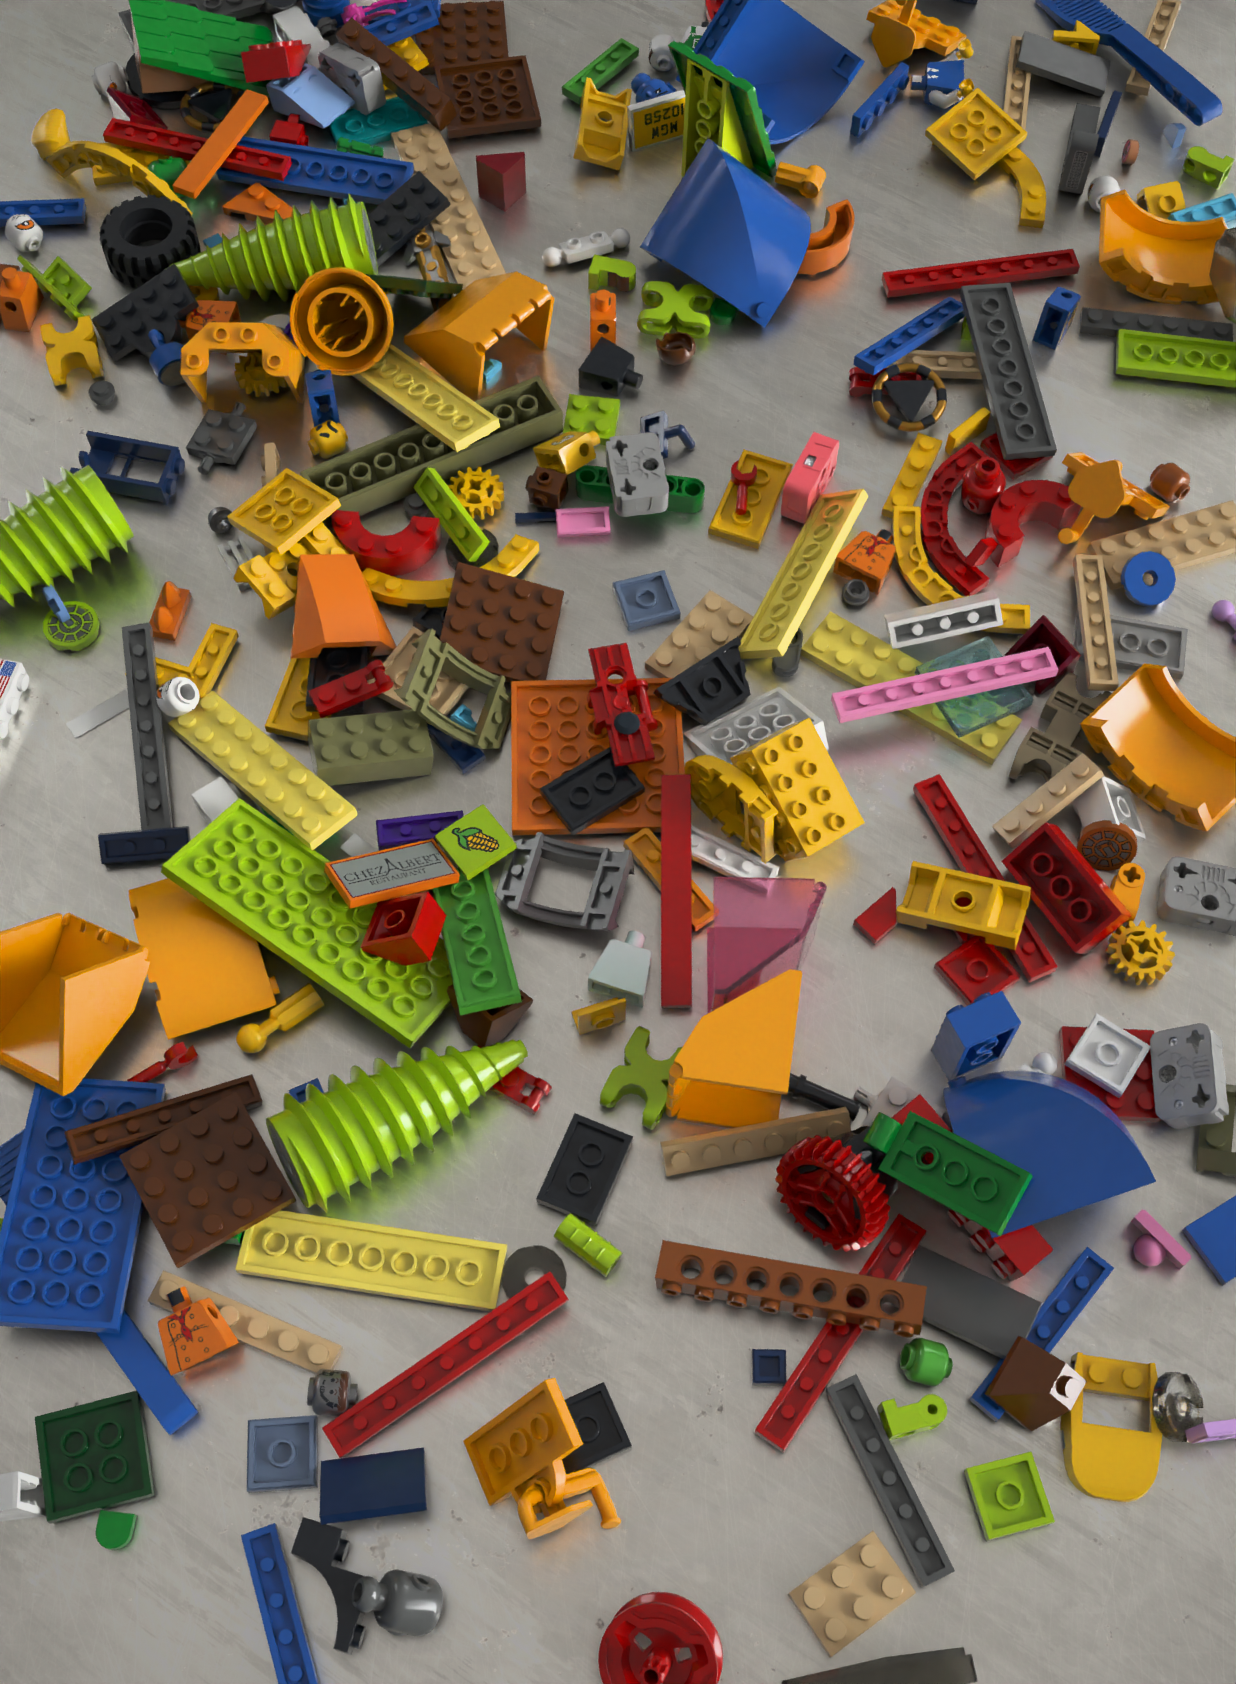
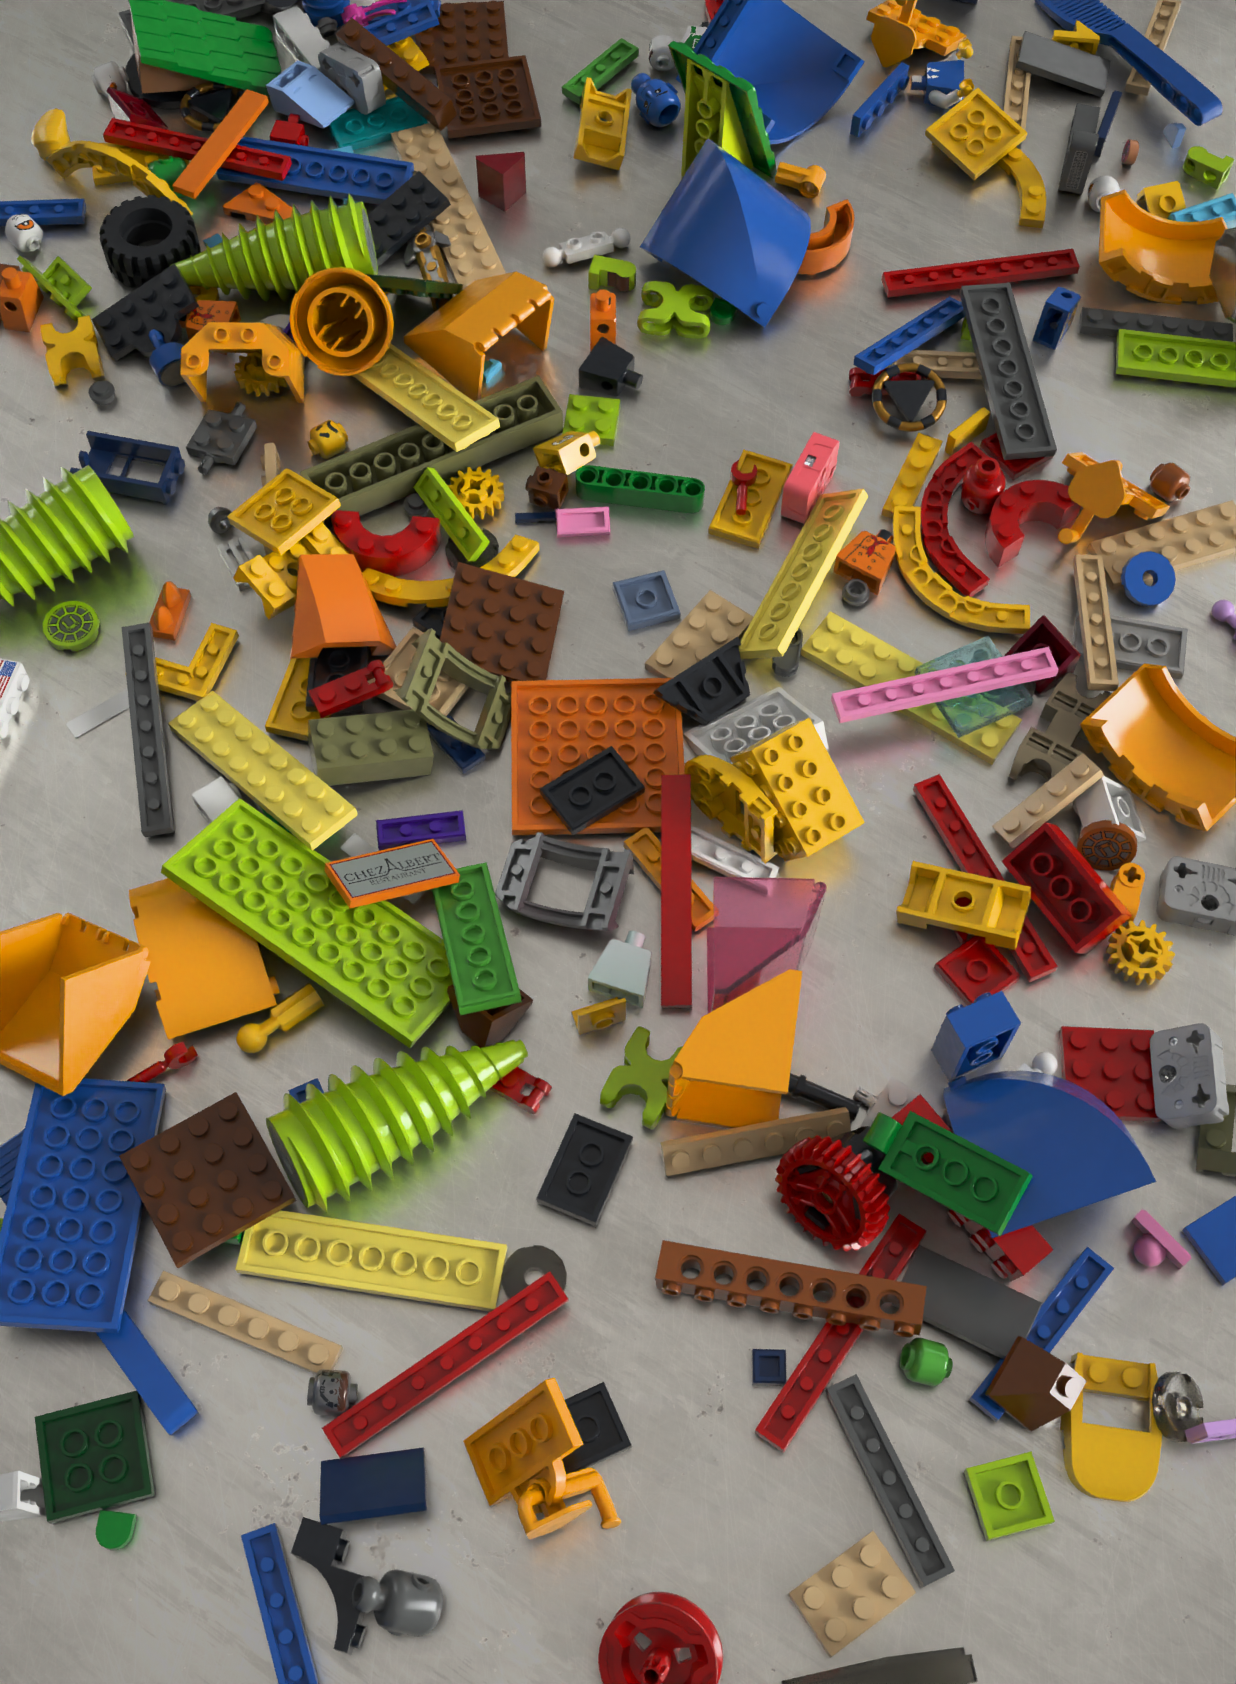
medium blue tile [42,584,71,623] -> none
reddish brown tile [64,1074,263,1165] -> none
dark blue tile [98,826,191,864] -> none
white head [156,677,200,717] -> none
orange torso [158,1286,239,1376] -> none
red slope [241,40,311,83] -> none
sand blue tile [247,1415,318,1493] -> none
blue torso [305,370,340,427] -> none
green axle [336,137,384,158] -> none
red slope [361,891,447,966] -> none
lime tile [434,804,517,881] -> none
medium azure tile [450,704,477,732] -> none
lime axle [554,1213,623,1277] -> none
red piece [587,643,658,766] -> none
light grey axle [606,432,669,517] -> none
tile [627,90,685,152] -> none
dark blue plate [640,410,696,459] -> none
reddish brown hair [656,332,696,366] -> none
red tile [853,887,897,944] -> none
lime leg [877,1394,947,1441] -> none
white brick [884,591,1003,649] -> none
red tile [964,537,999,567] -> none
white tile [1064,1013,1151,1098] -> none

